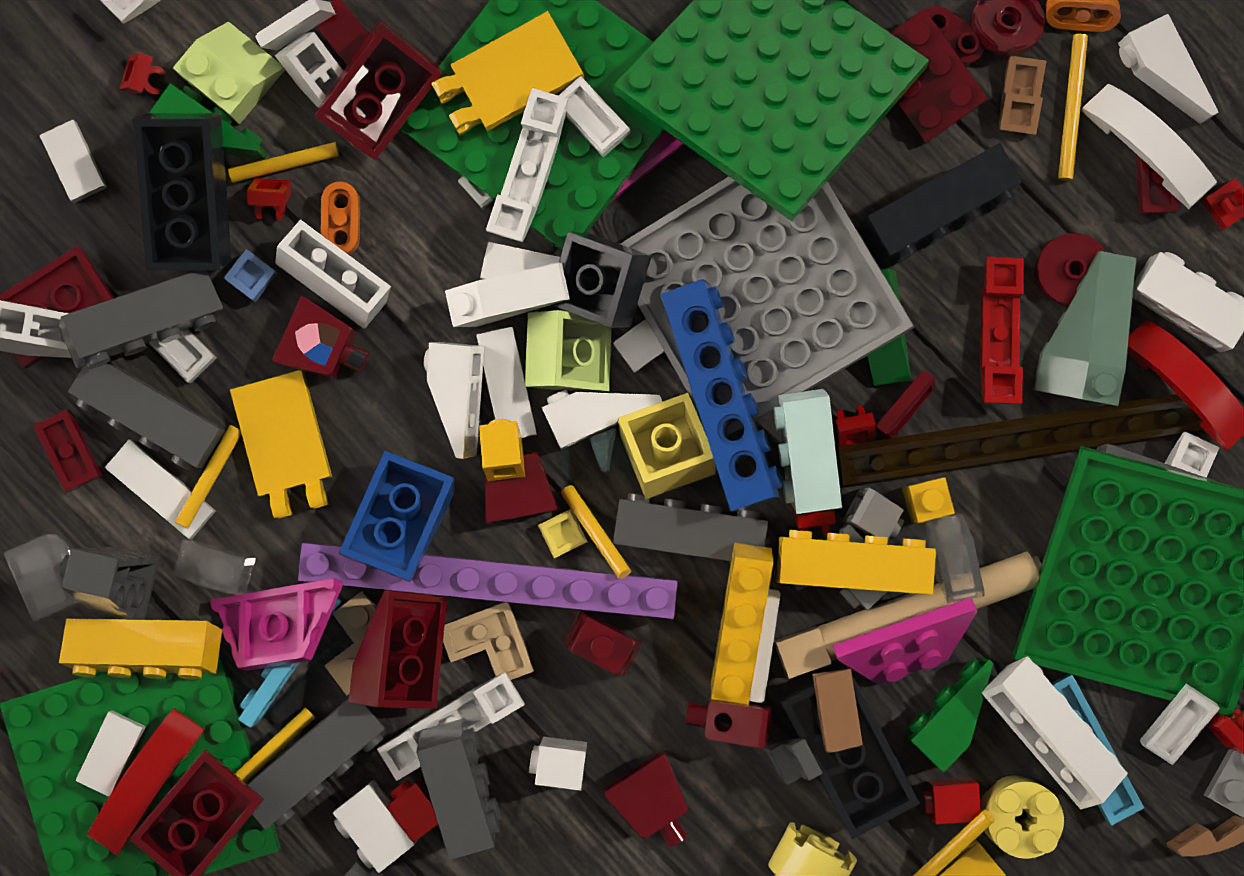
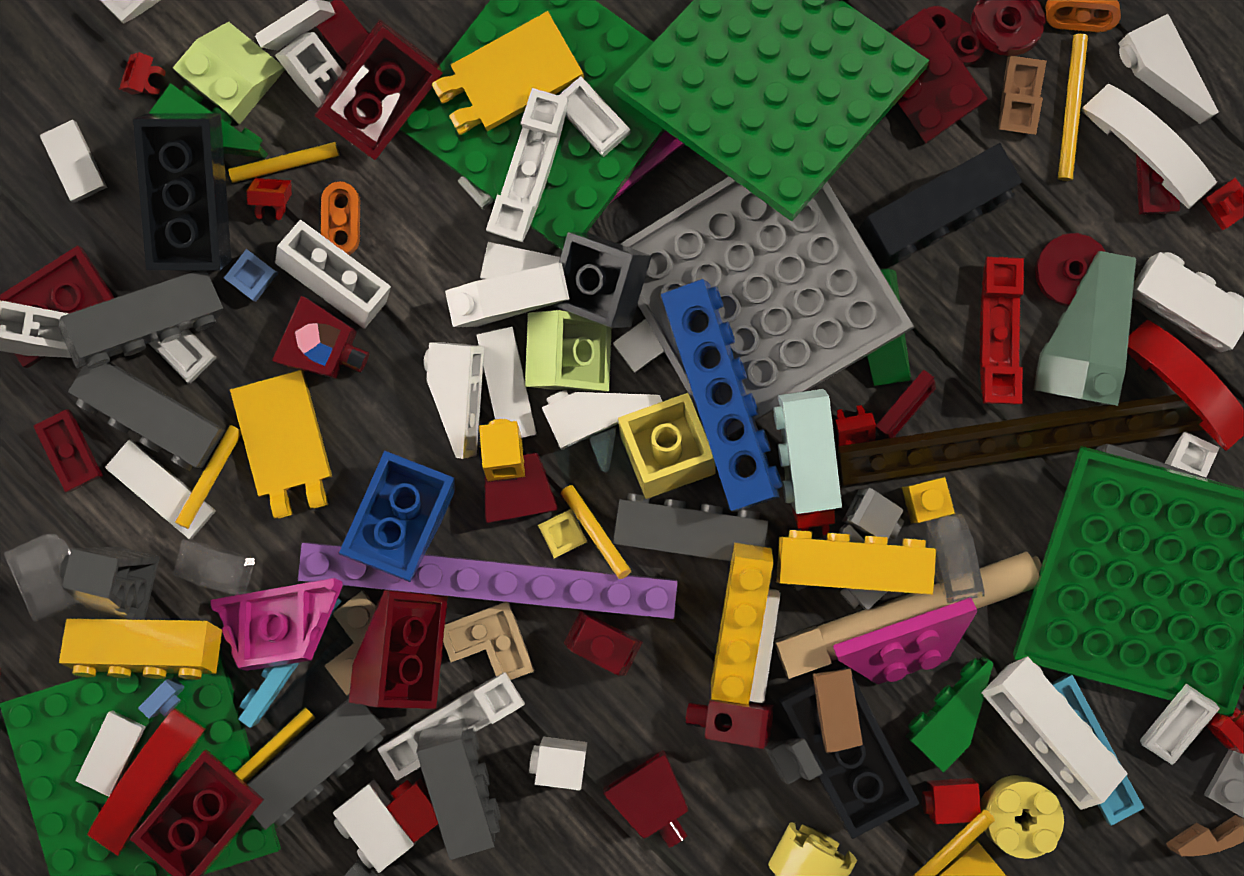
none -> medium blue plate [138,677,185,718]

